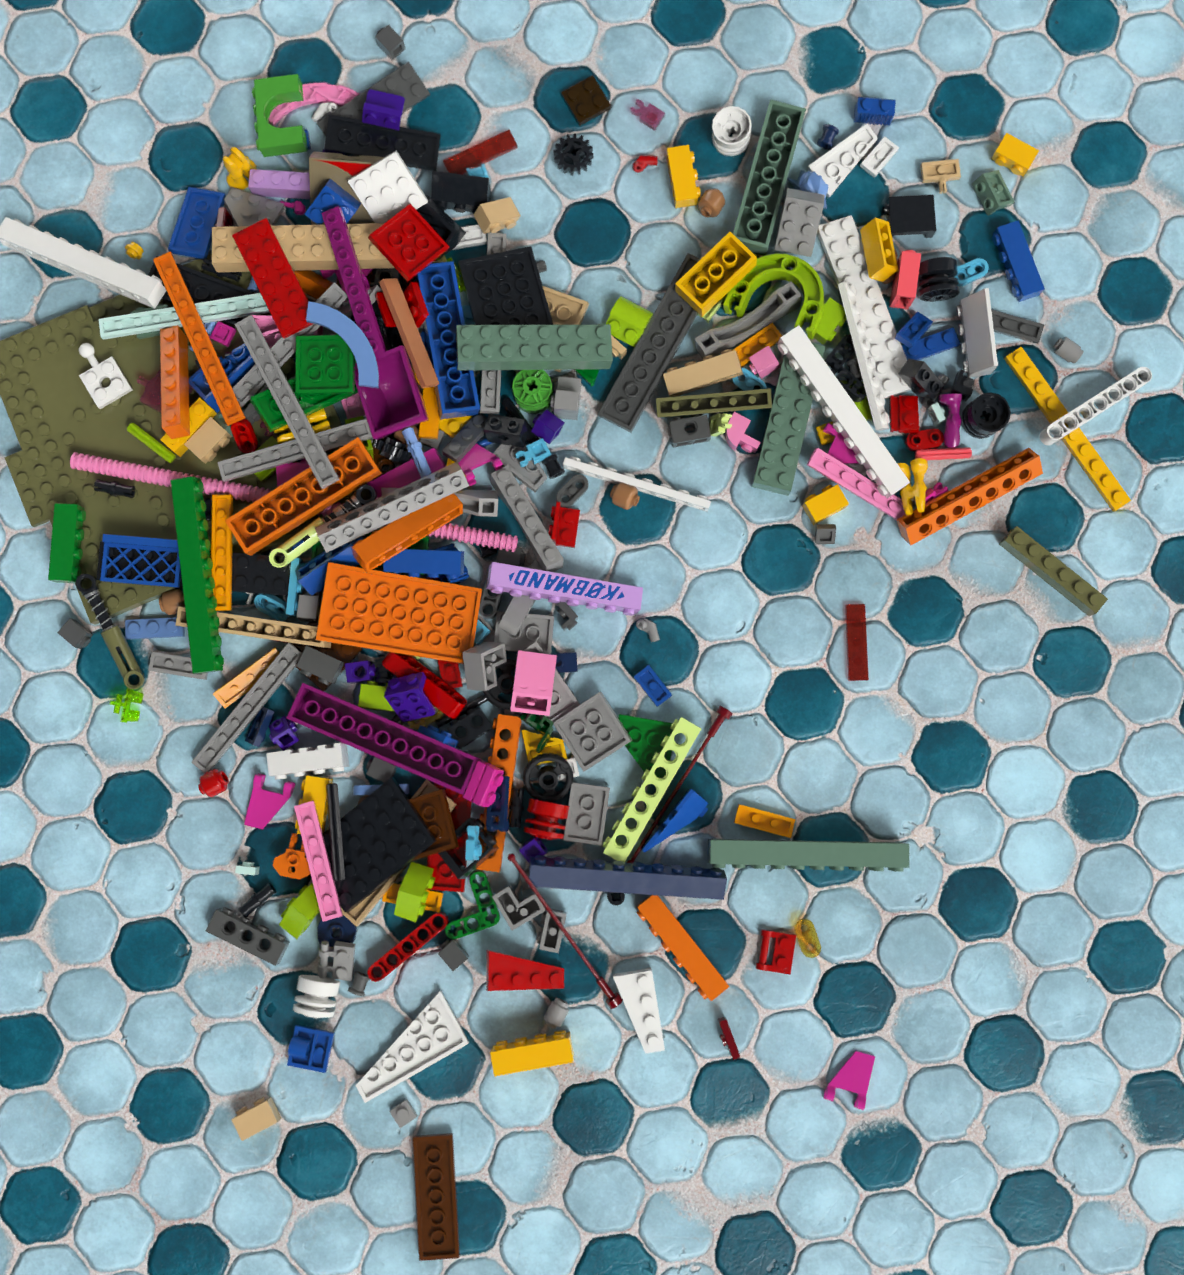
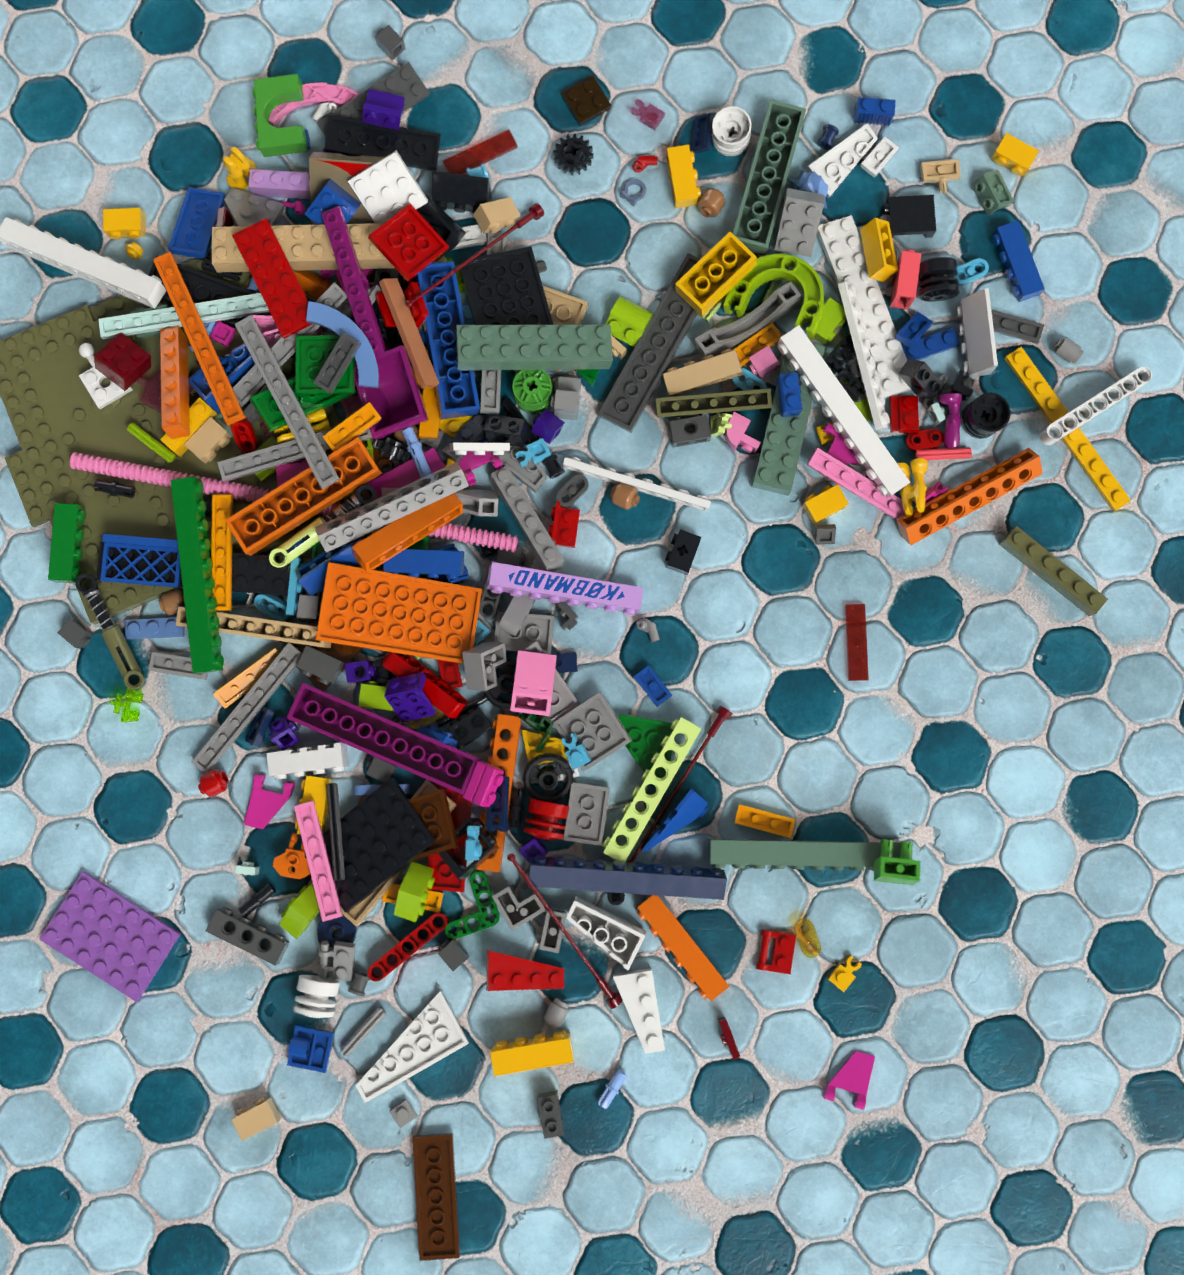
none -> medium lavender plate [39,872,181,1002]
none -> dark red brick [94,333,151,391]
none -> yellow brick [103,208,146,240]
none -> dark grey plate [313,332,362,394]
none -> light orange plate [323,402,382,452]
none -> light grey axle [340,1007,386,1056]
none -> dark red piece [405,203,544,308]
none -> white plate [449,443,510,455]
none -> dark grey brick [537,1090,564,1139]
none -> medium azure plate [561,733,592,770]
none -> white wedge [566,896,646,971]
none -> light blue axle [597,1069,628,1109]
none -> sand blue piece [620,179,646,206]
none -> black brick [664,529,701,575]
none -> dark blue plate [691,113,714,154]
none -> blue brick [777,372,803,417]
none -> yellow plate [827,955,862,992]
none -> bright green brick [874,839,920,885]

